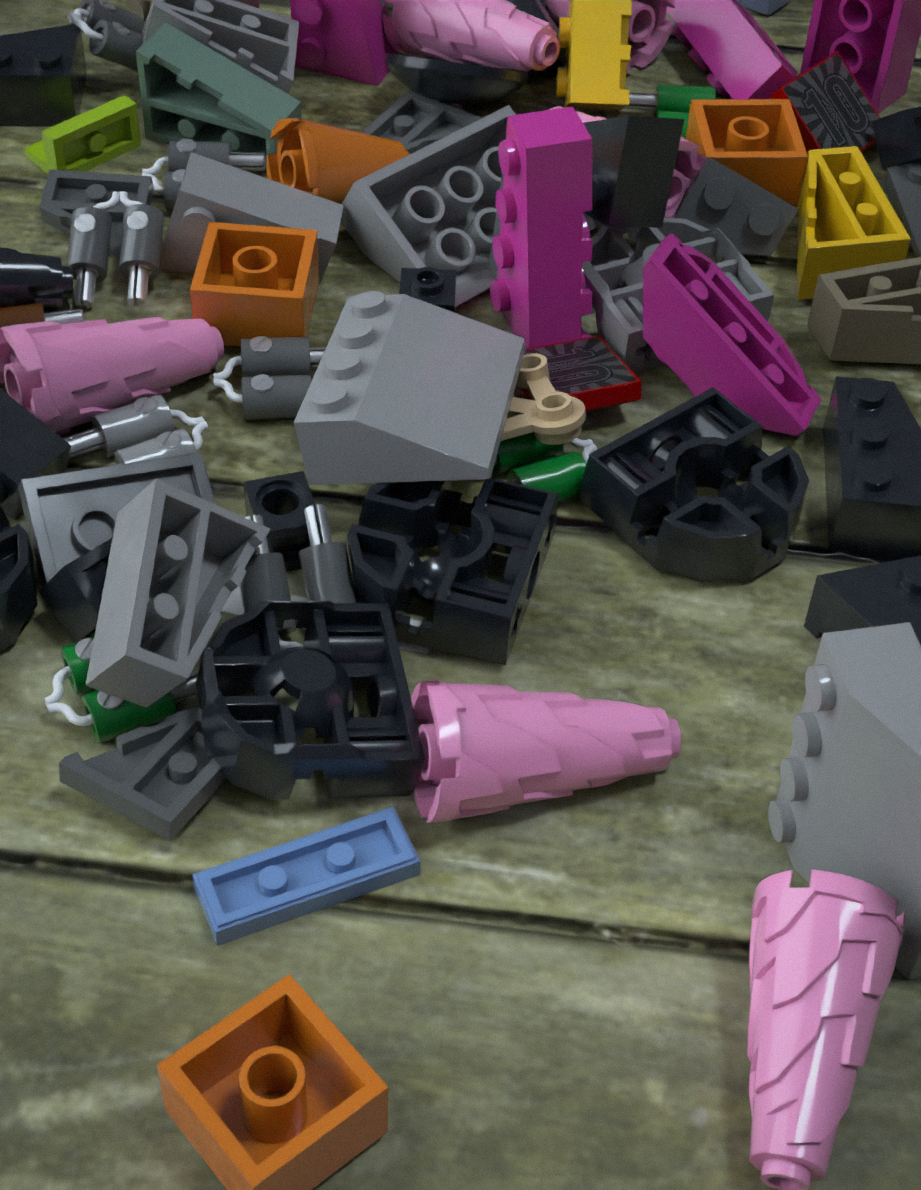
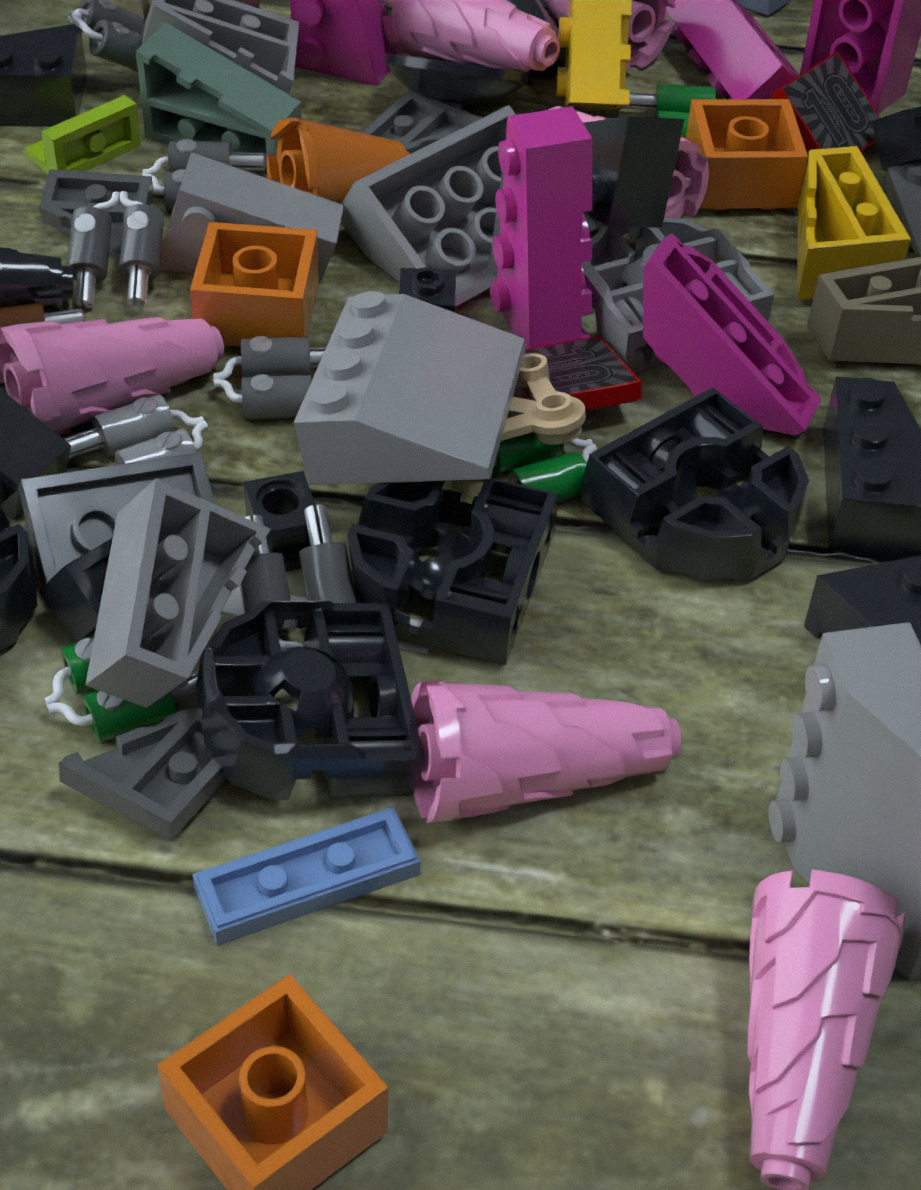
dark grey wing [672,157,799,255] -> none

